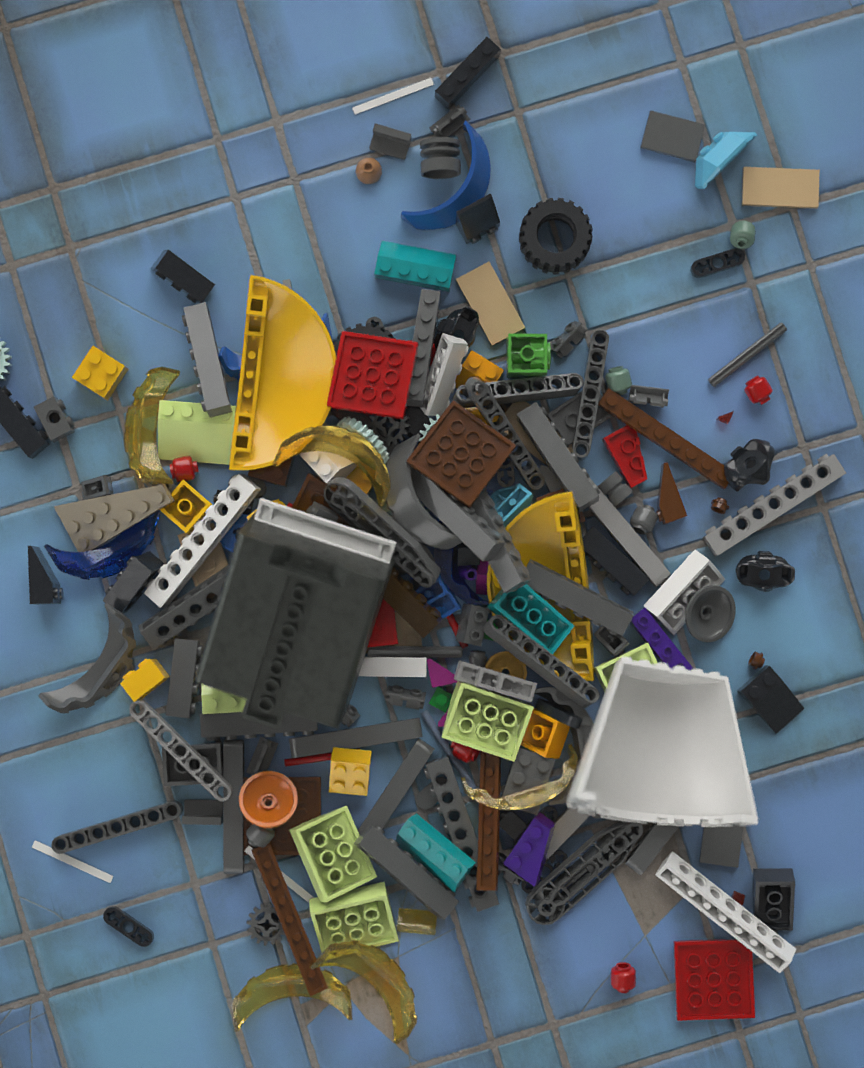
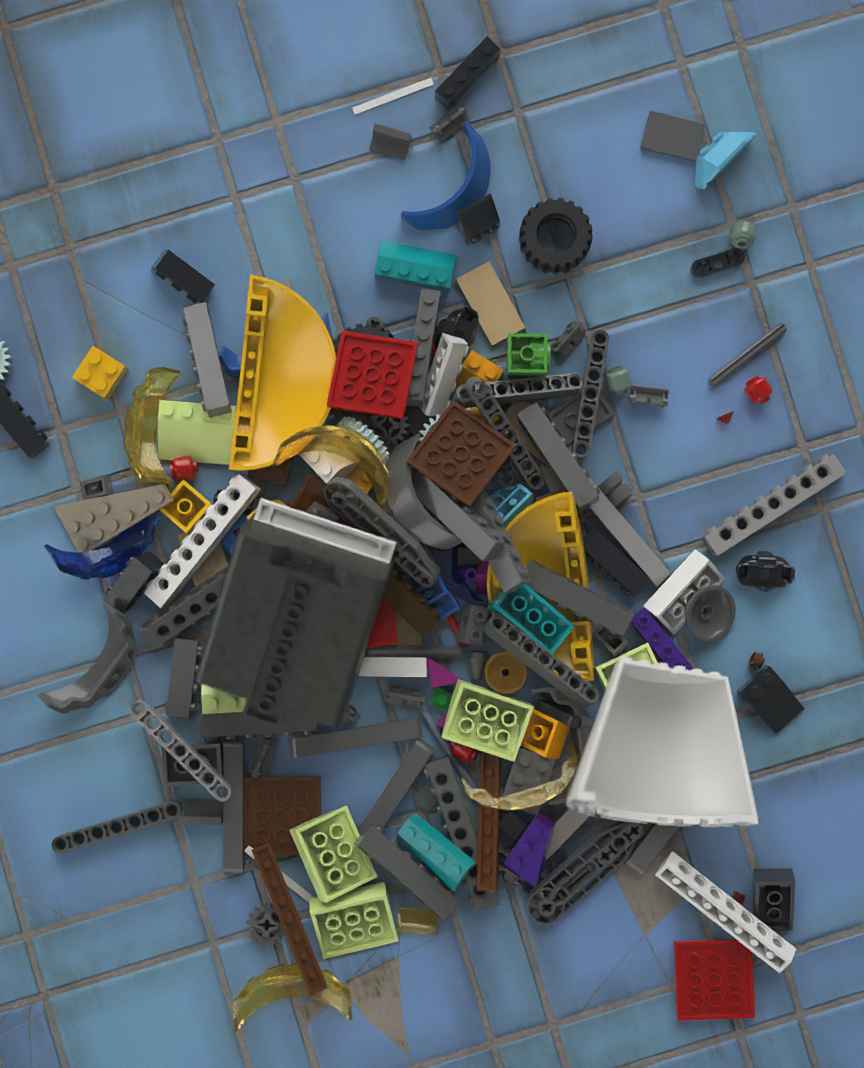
black slope [28,546,64,605] -> none
white sticker [32,840,113,883] -> none
dark grey brick [34,396,75,443] -> none
black beam [103,906,154,947] -> none
yellow brick [120,658,170,702] -> none
orange dish [239,771,298,828] -> none
dark grey head [246,824,275,848] -> none
red bar [284,748,361,767] -> none
clear yellow windscreen [310,940,417,1045] -> none
yellow brick [329,747,372,796] -> none
medium nougat brick [356,158,382,184] -> none
dark grey wheel [420,137,461,179] -> none
light grey slope [454,660,537,702] -> none
reddish brown plate [598,388,729,490] -> none
red wing [602,425,647,488] -> none
red head [611,962,636,993] -> none
dark grey head [630,505,658,535] -> none
reddish brown slope [656,462,687,525] -> none
dark grey tile [699,824,744,868] -> none
reddish brown plate [711,497,729,514] -> none
black piece [724,439,778,492] -> none
tan tile [742,167,820,209] -> none

